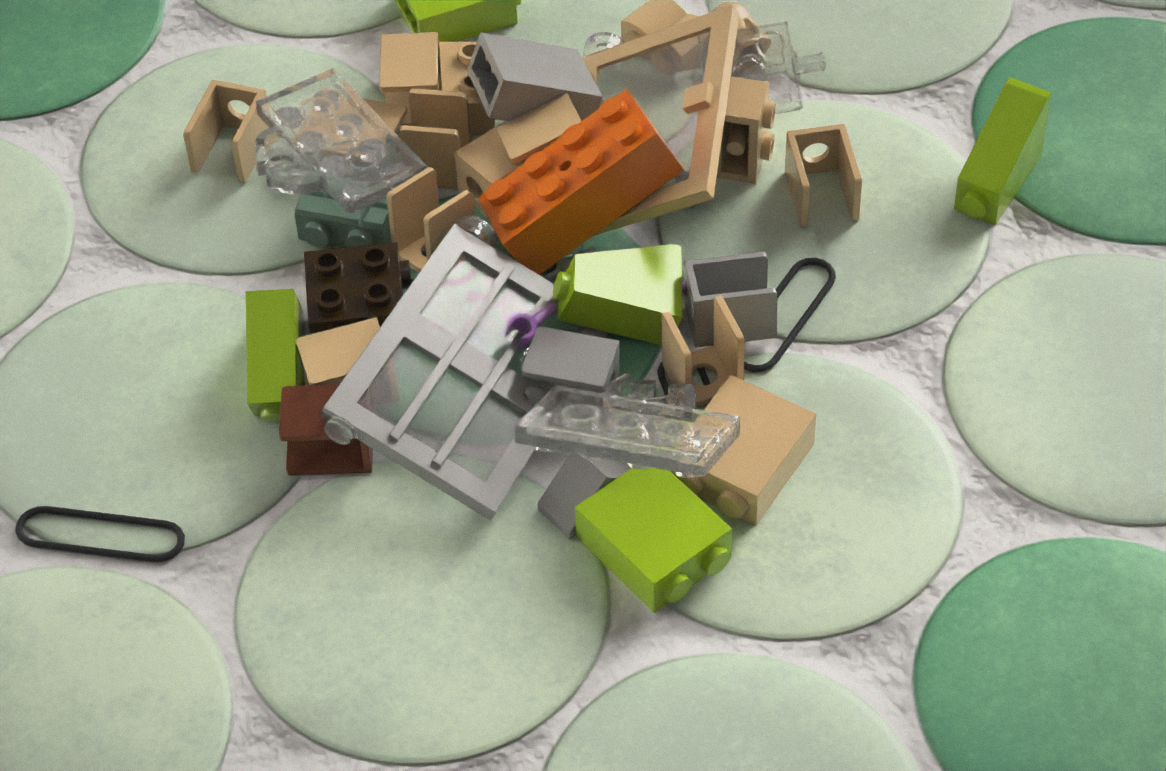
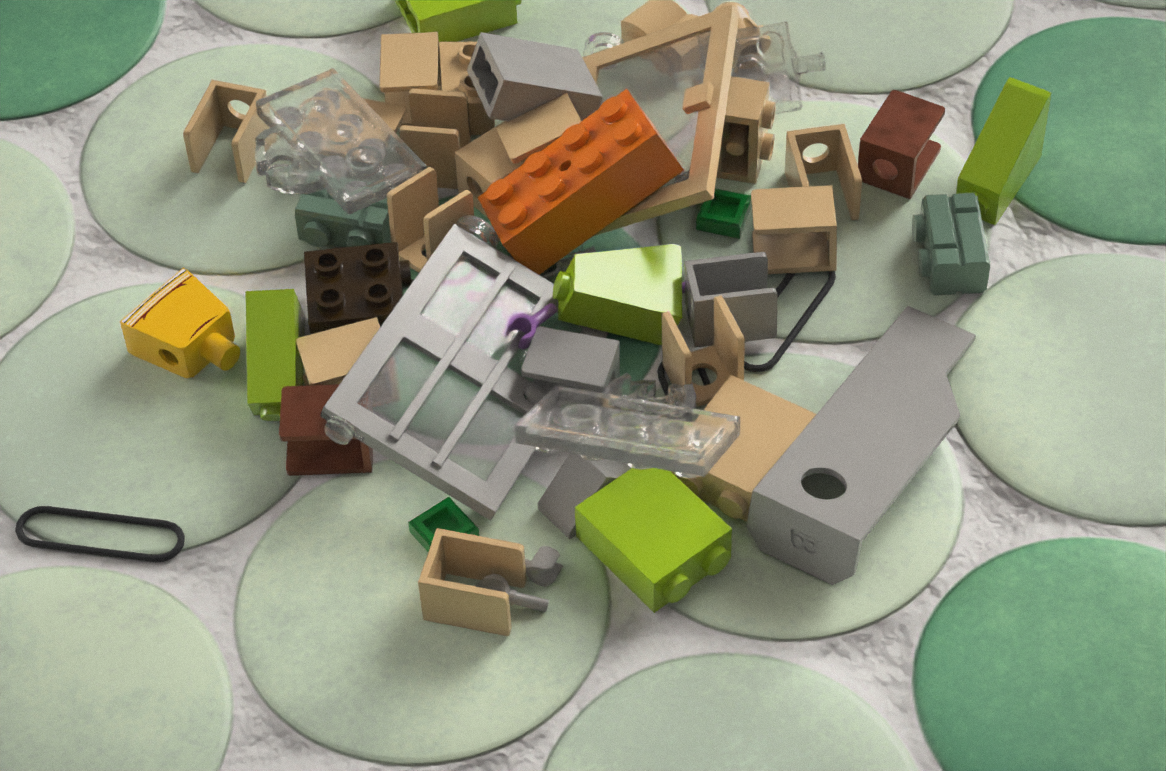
none -> yellow torso [120,268,240,378]
none -> green tile [408,497,479,552]
none -> tan piece [418,528,527,636]
none -> light grey hand [476,574,549,612]
none -> light grey hand [525,546,563,586]
none -> green tile [696,188,752,239]
none -> light grey piece [747,306,976,585]
none -> tan piece [751,185,837,274]
none -> copper piece [858,90,945,199]
none -> sand green brick [912,193,990,295]

